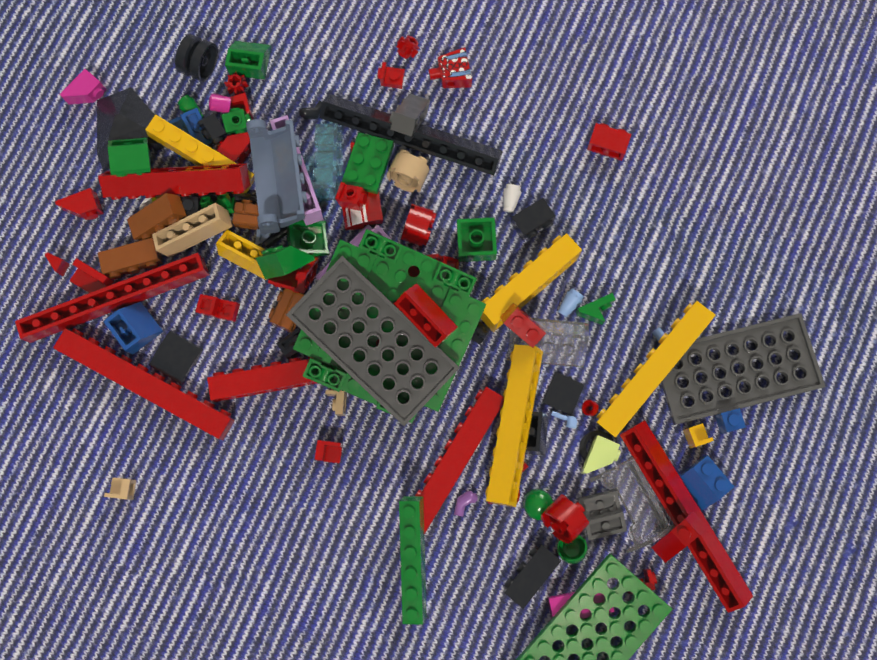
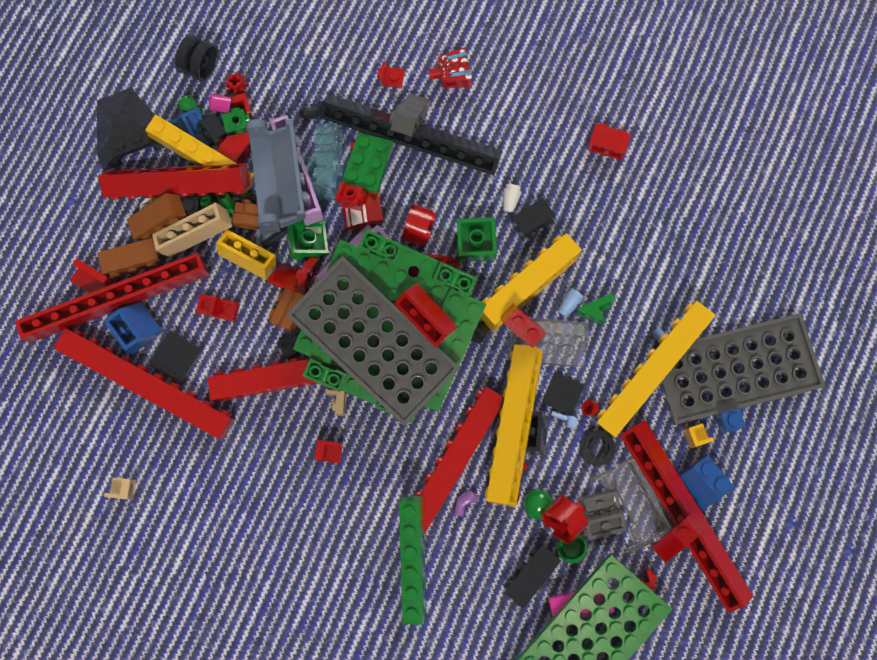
red slope [45,252,70,276] -> none
red slope [55,188,104,220] -> none
dark pink slope [59,69,107,104] -> none
green slope [108,138,151,177] -> none
green slope [225,41,271,80] -> none
green slope [256,245,315,279] -> none
tan brick [386,150,430,192] -> none
red gear [396,36,419,59] -> none
yellowish green slope [580,435,621,474] -> none

